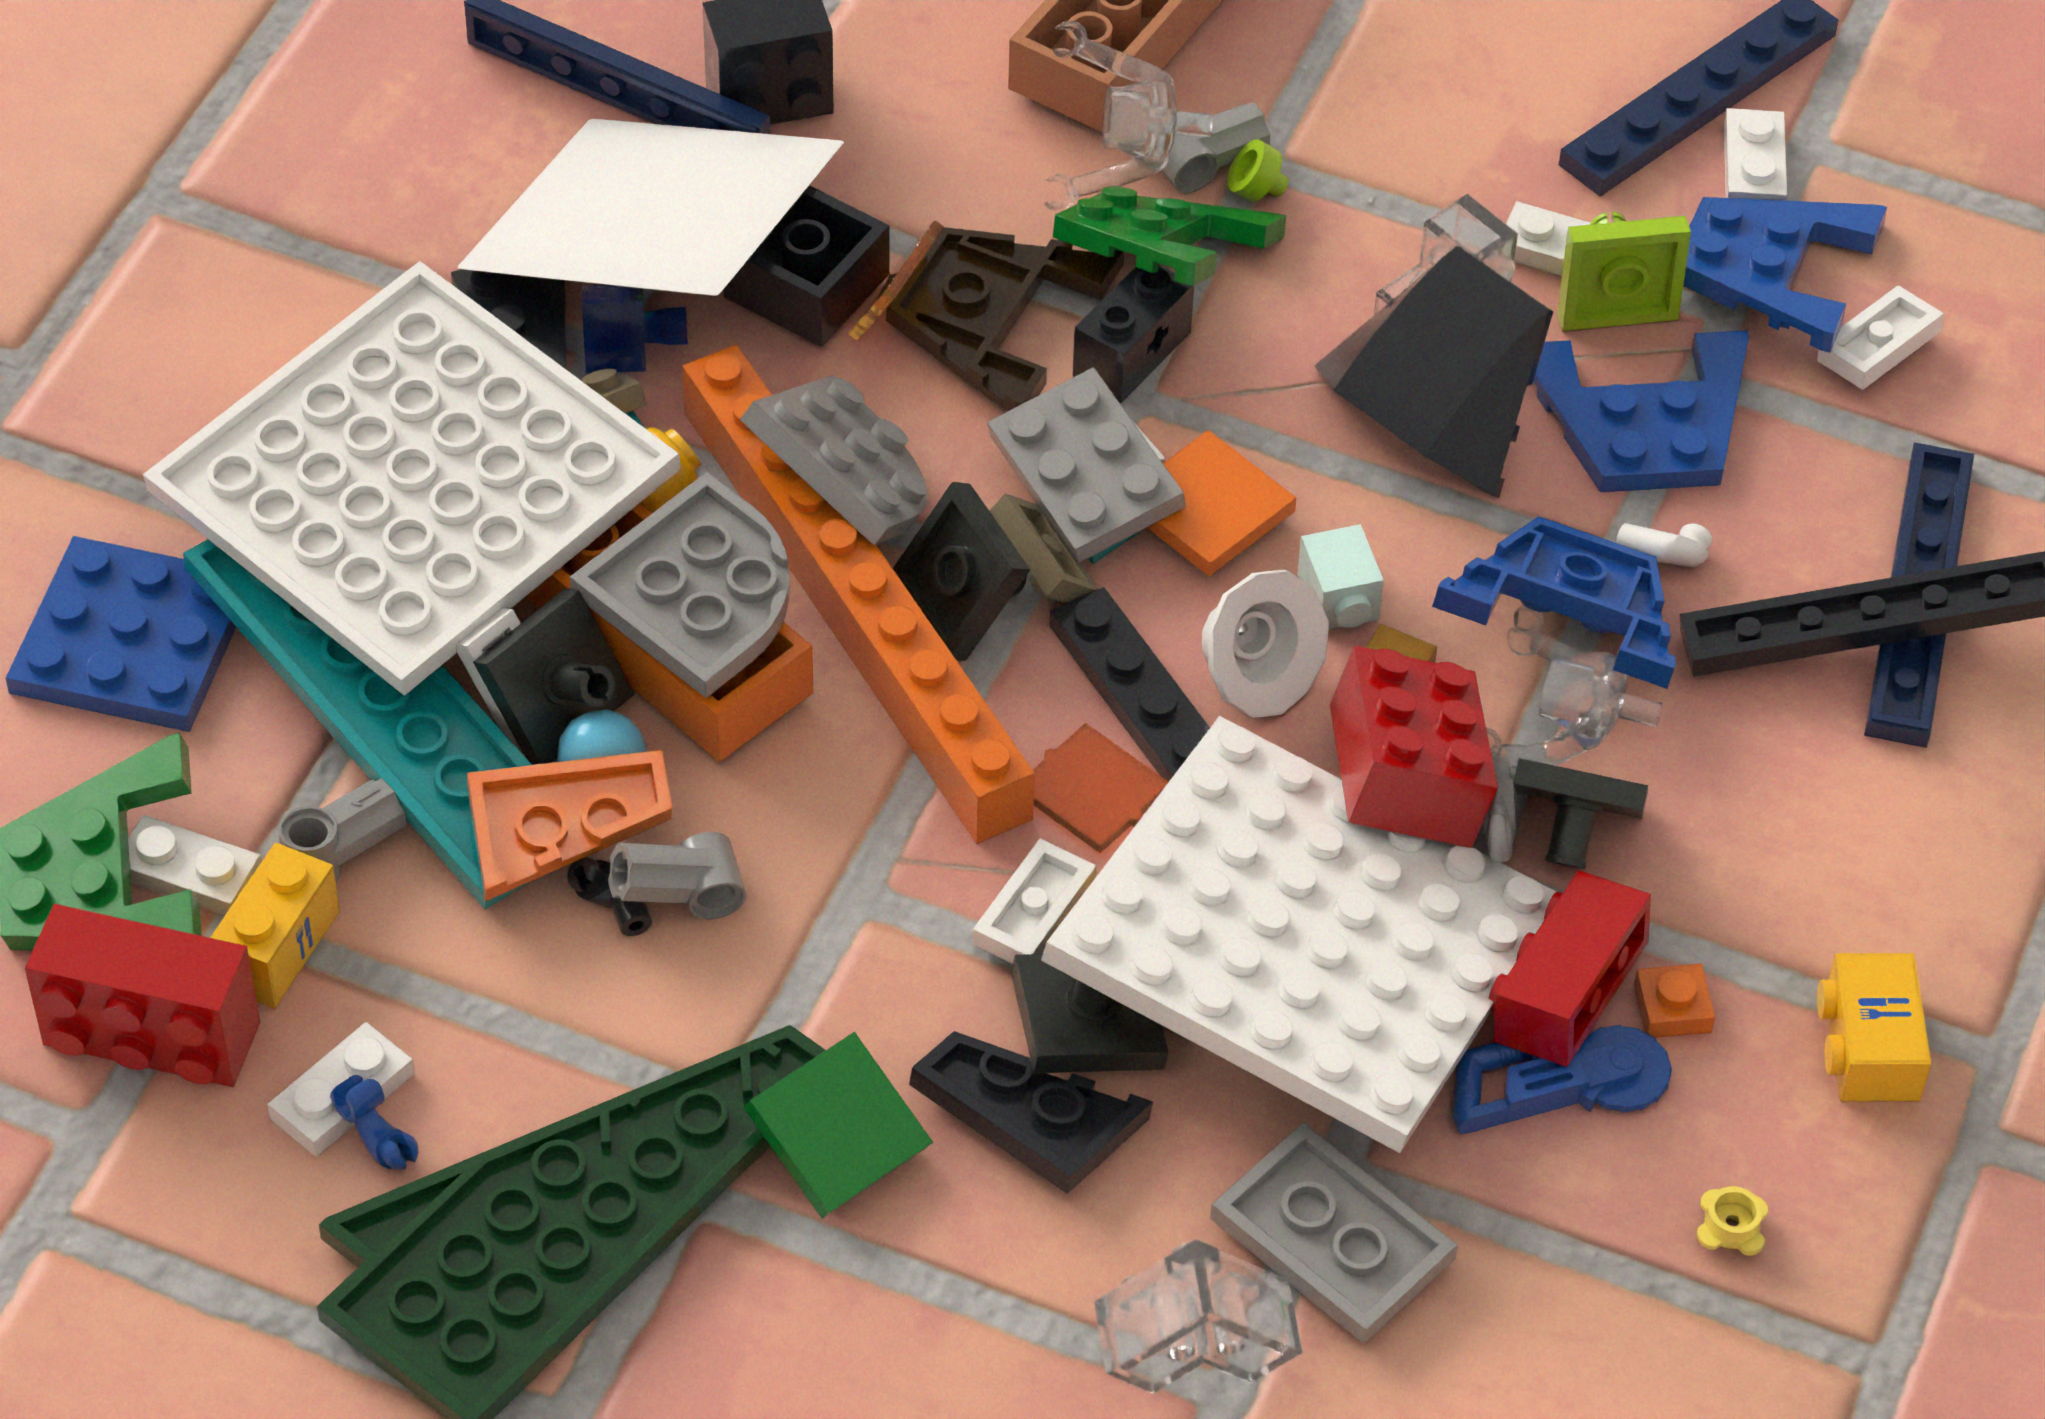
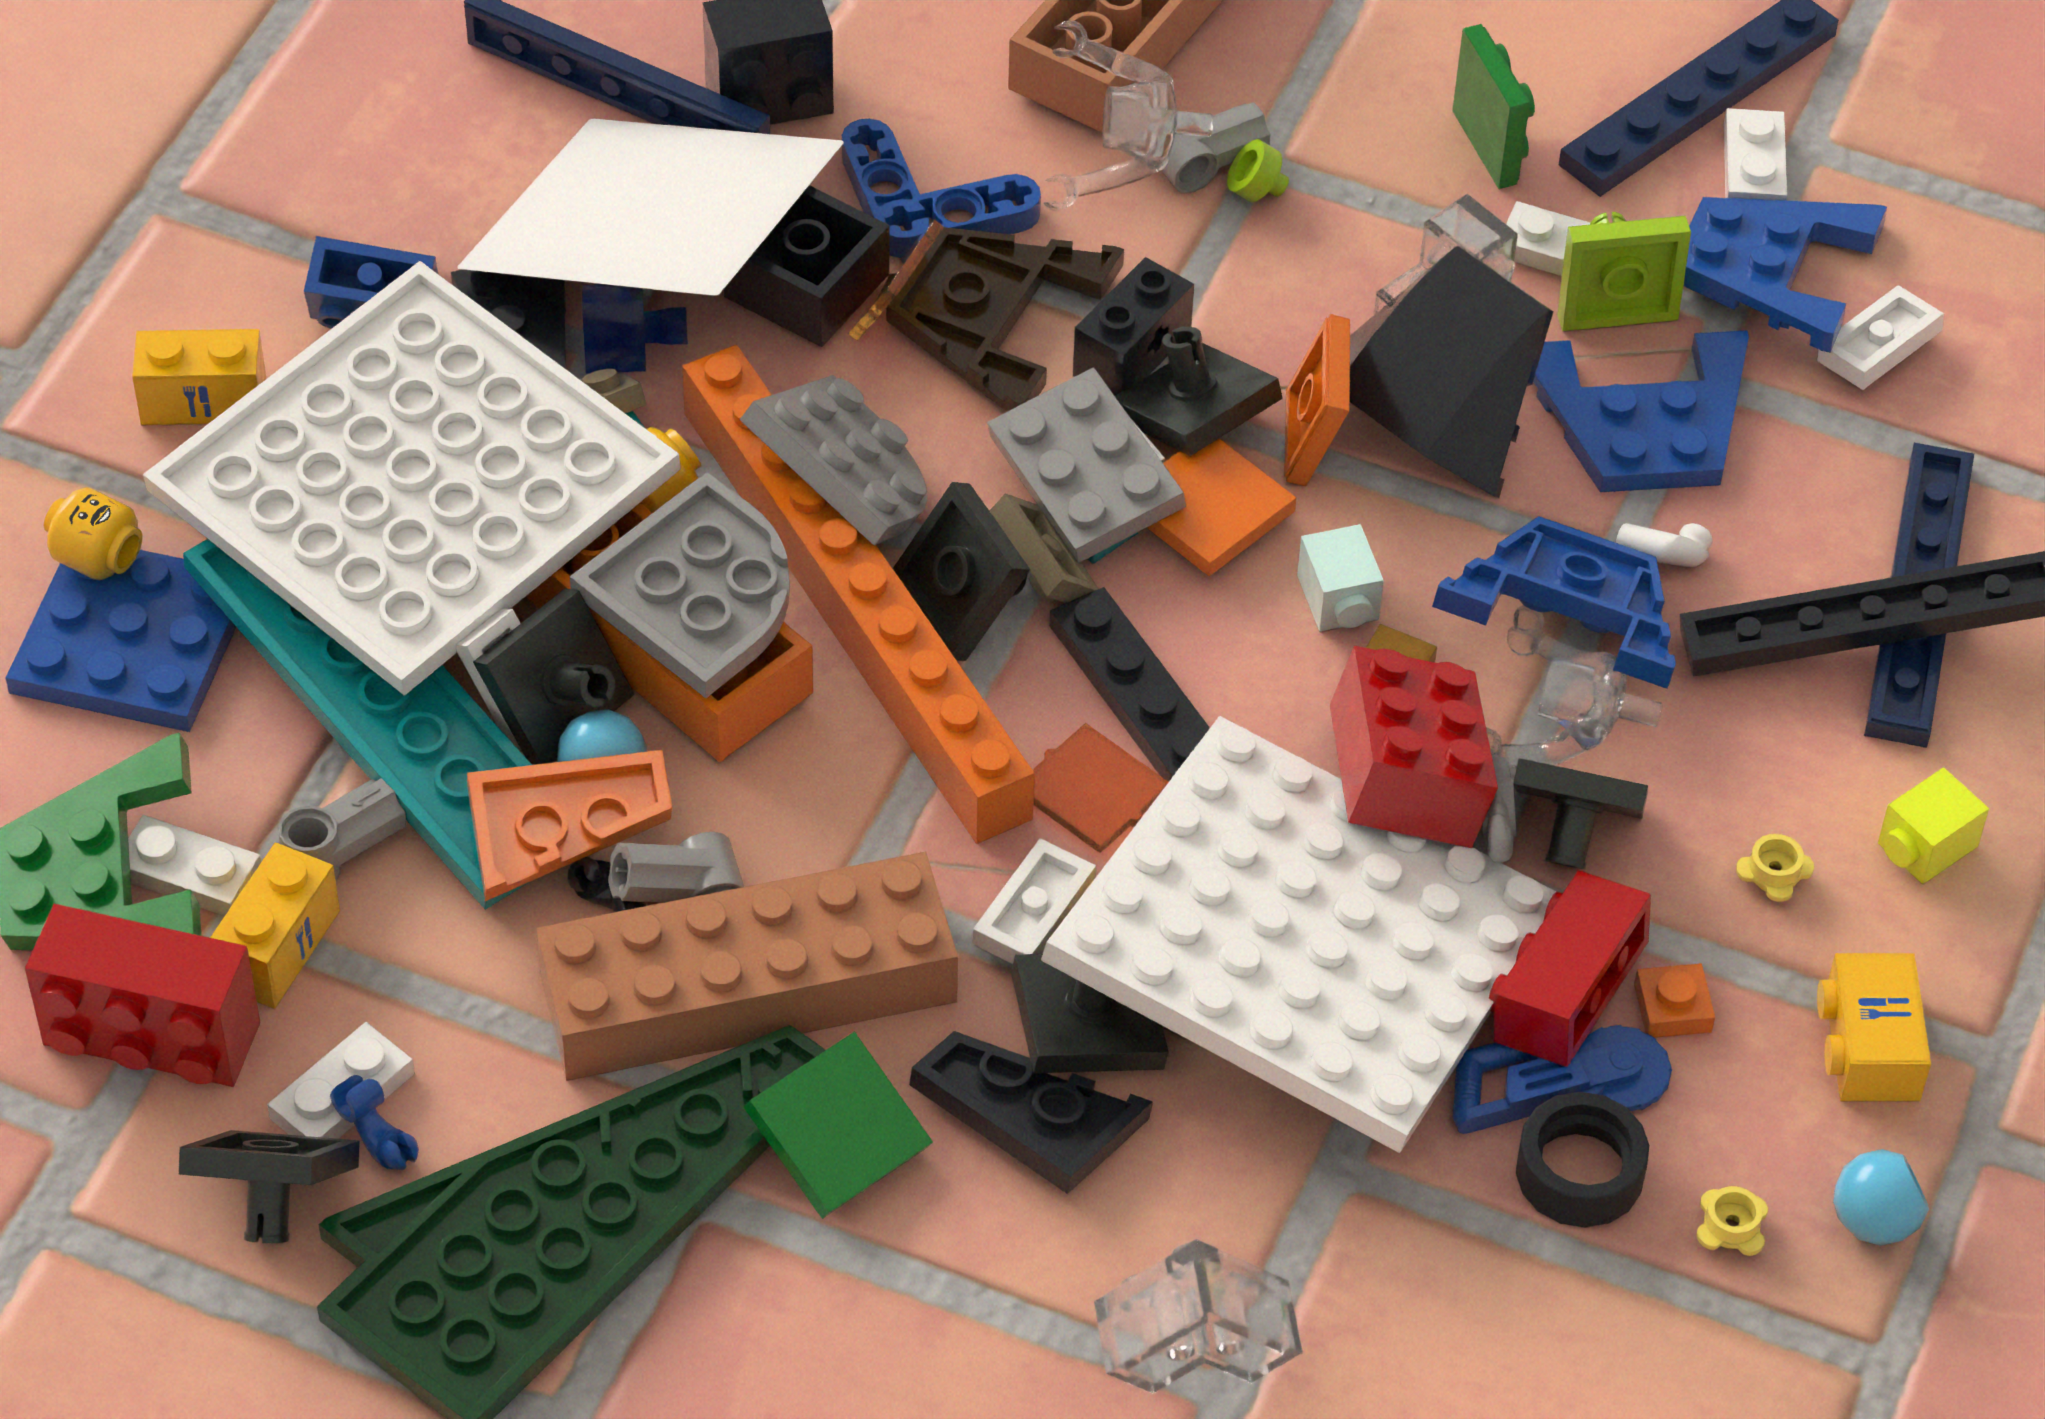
green wing [1052,187,1287,286] -> none
white hat [1202,569,1329,718] -> none
light grey plate [1210,1122,1458,1344] -> none
none -> yellow head [44,487,143,580]
none -> yellow brick [132,329,266,425]
none -> pearl dark grey tile [179,1130,360,1243]
none -> blue brick [304,236,439,329]
none -> nougat brick [536,851,958,1081]
none -> blue beam [841,118,1041,258]
none -> pearl dark grey tile [1115,327,1283,456]
none -> orange plate [1284,314,1350,486]
none -> green tile [1452,24,1535,189]
none -> black tyre [1516,1092,1650,1228]
none -> light yellow plate [1736,834,1814,902]
none -> medium azure piece [1833,1149,1929,1246]
none -> neon yellow brick [1878,767,1989,884]

